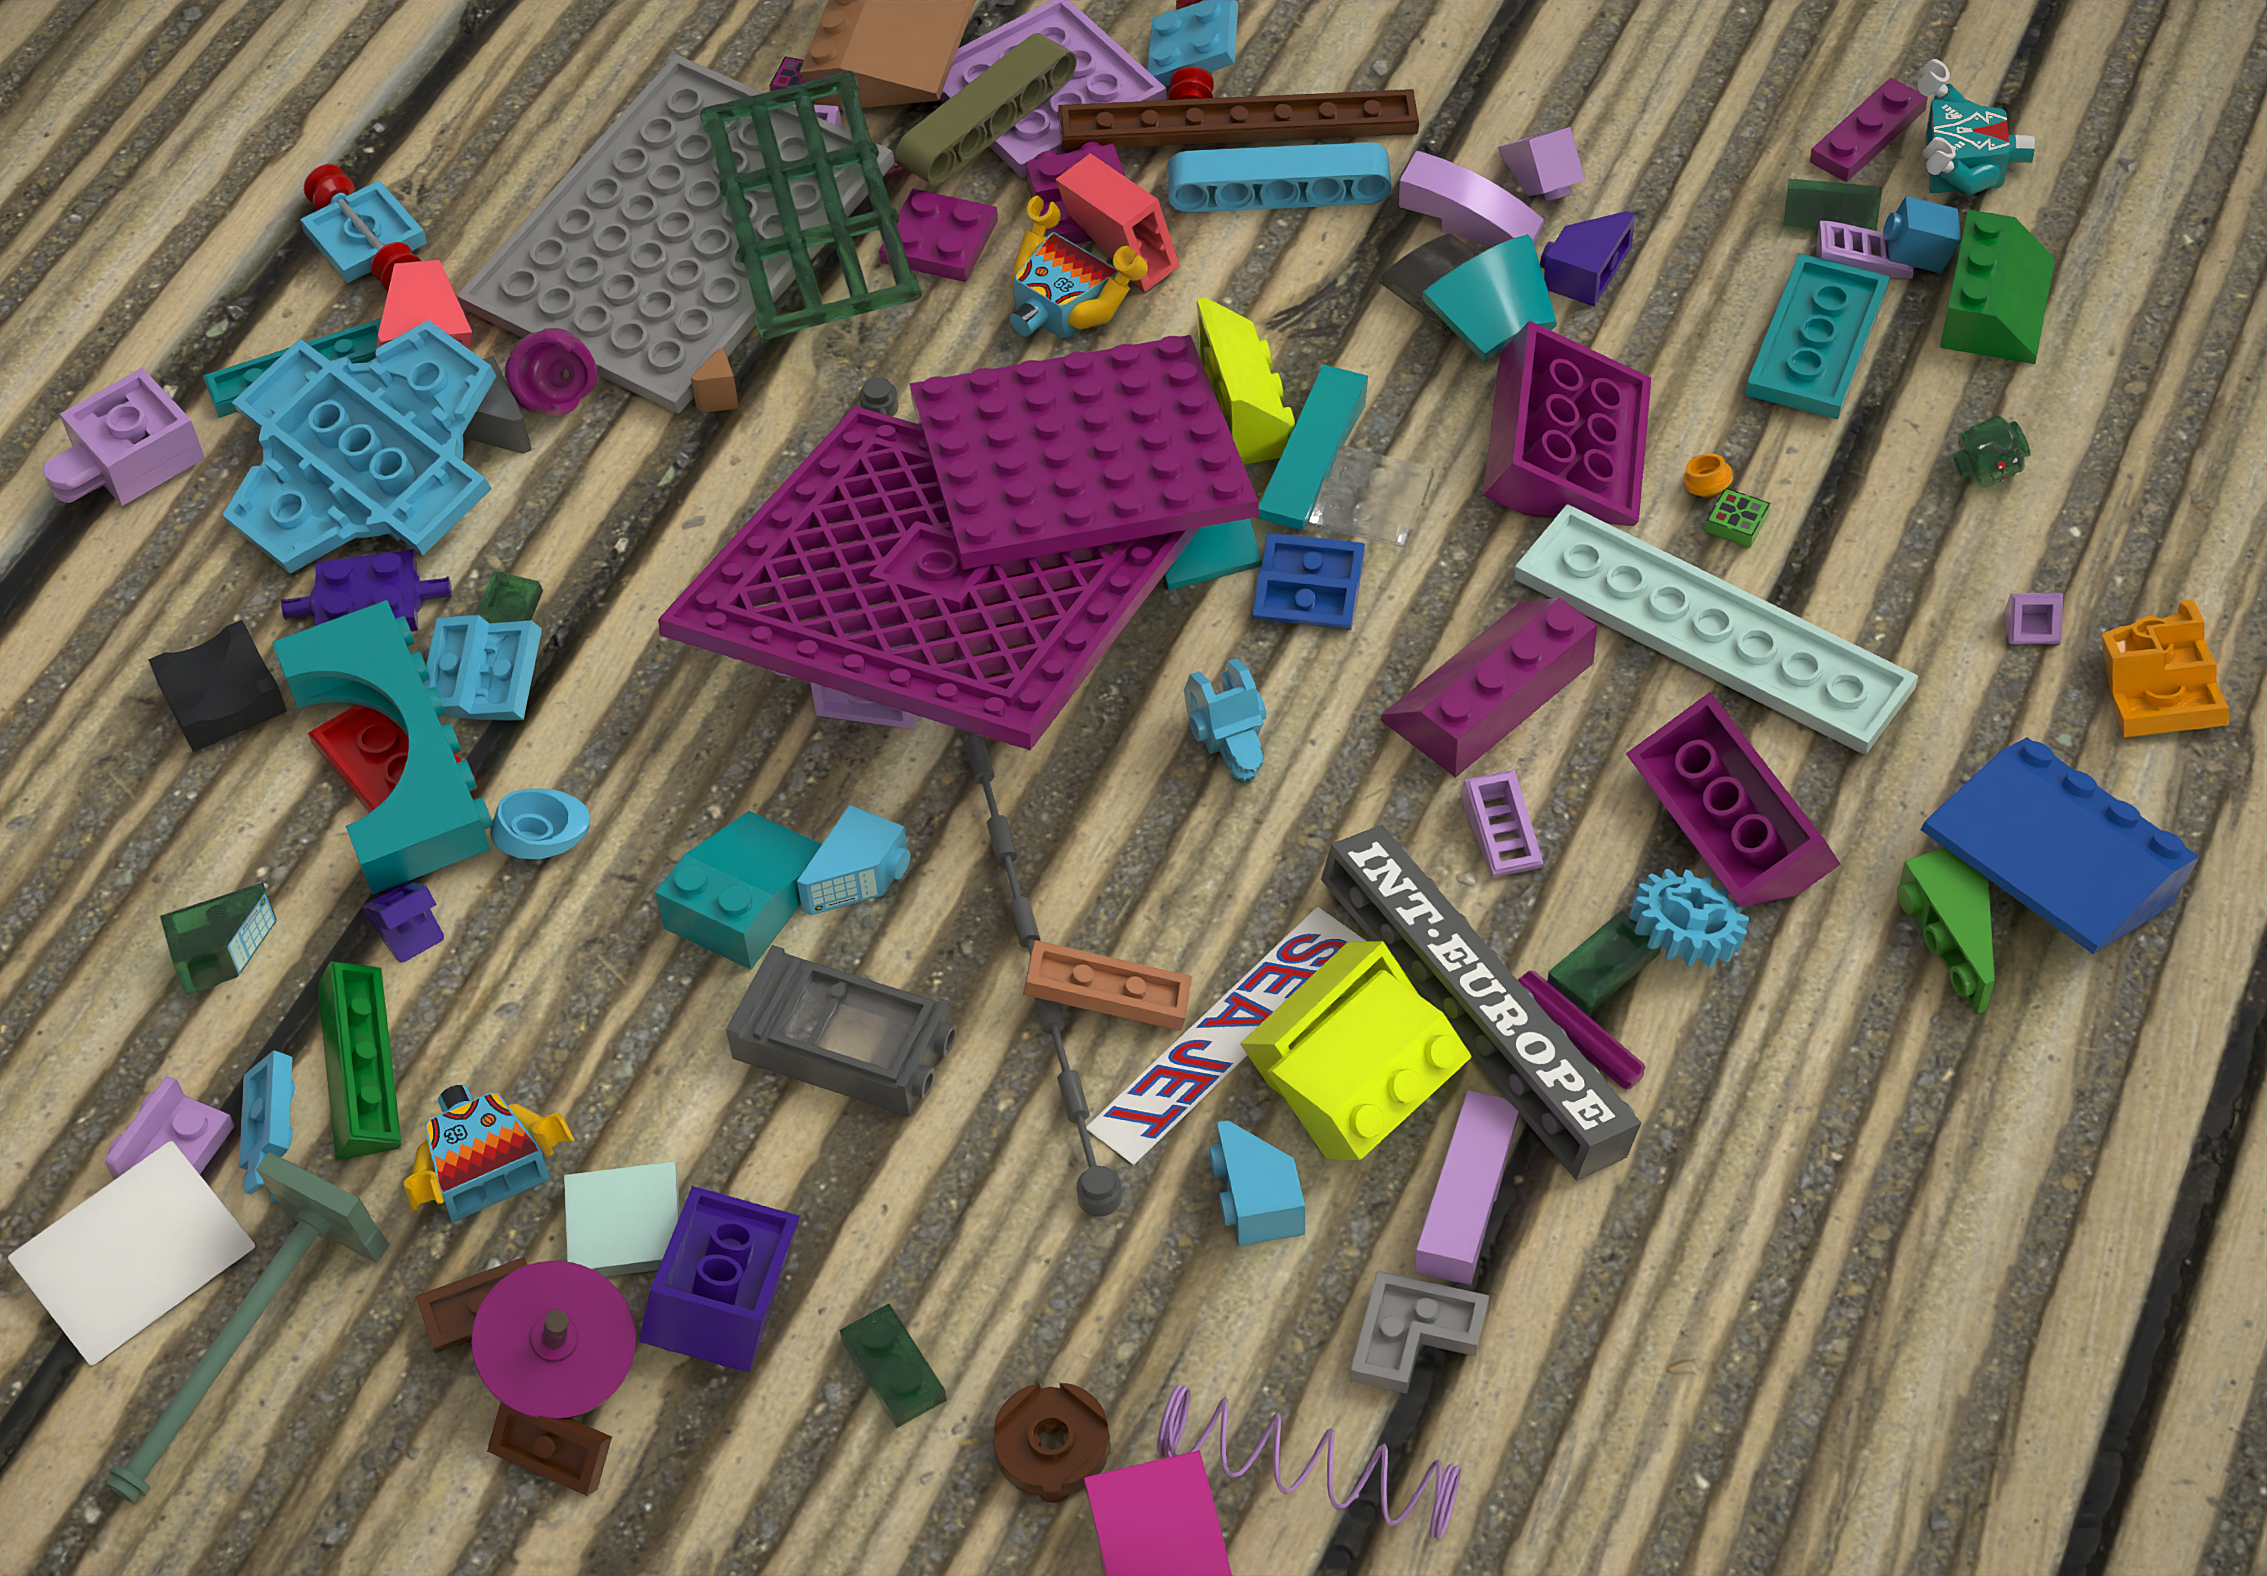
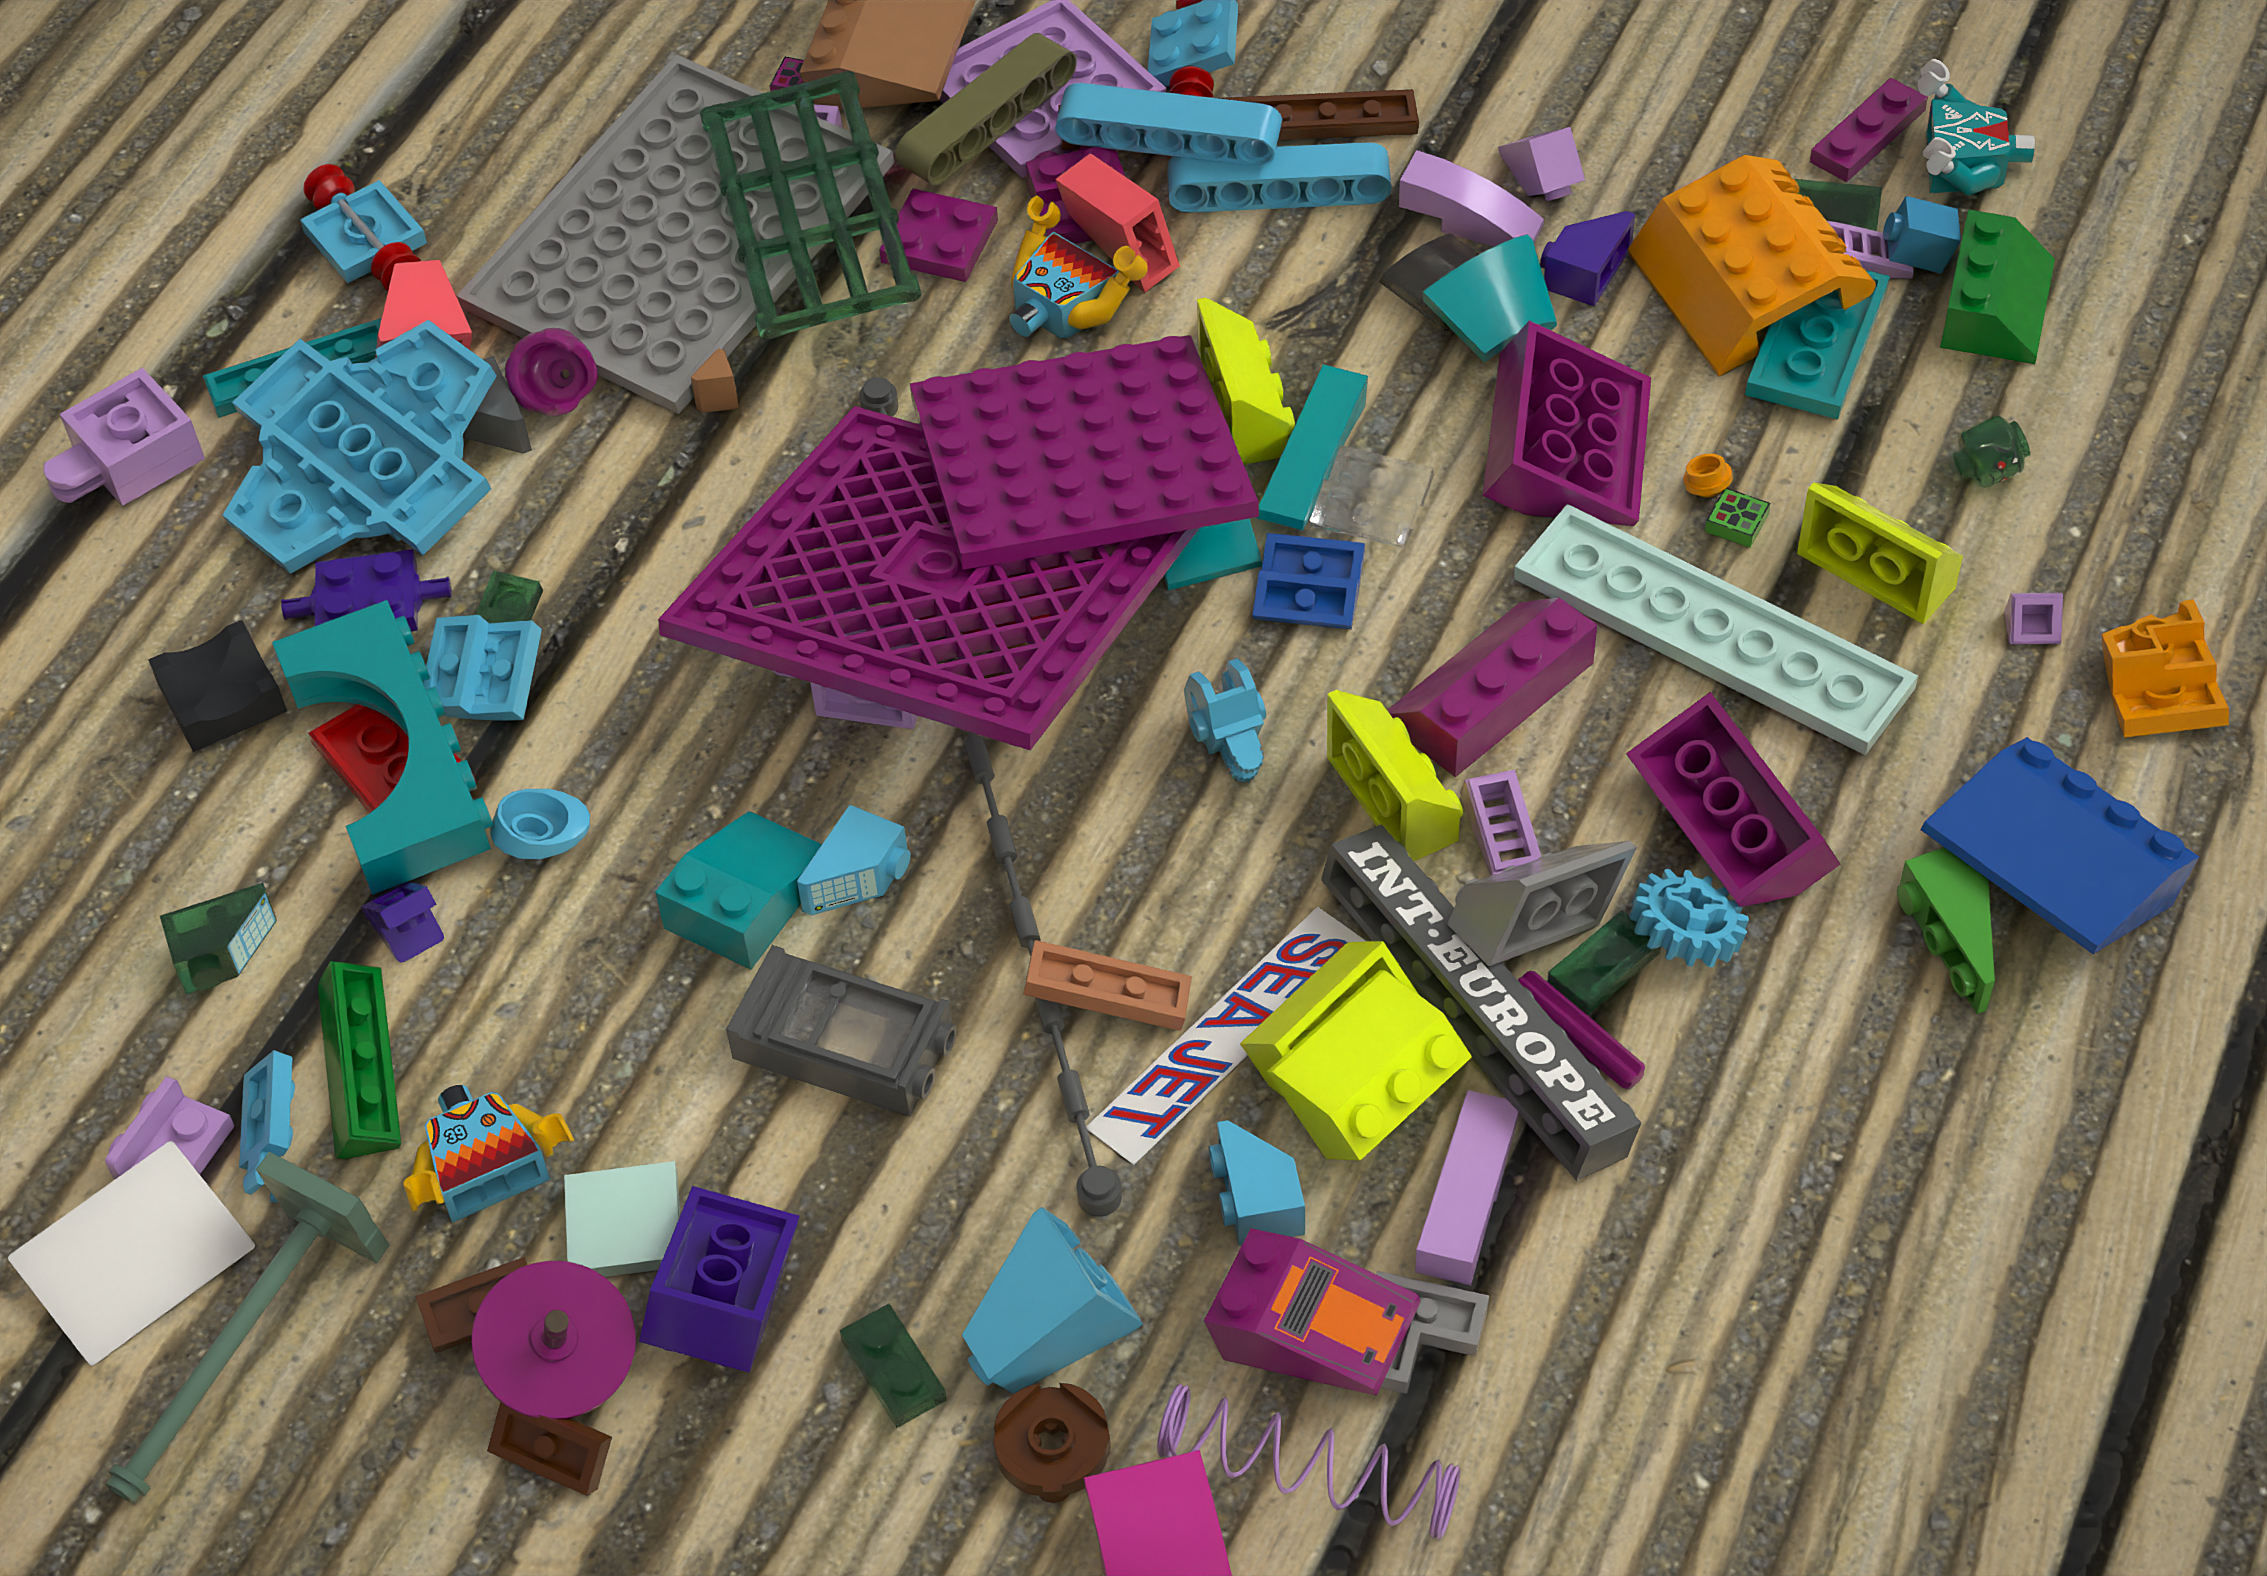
none -> medium azure slope [962,1207,1143,1394]
none -> medium azure beam [1055,83,1282,166]
none -> magenta slope [1204,1228,1421,1396]
none -> neon yellow slope [1327,690,1463,861]
none -> light grey slope [1447,841,1637,966]
none -> light orange slope [1628,155,1876,377]
none -> neon yellow slope [1797,482,1963,624]

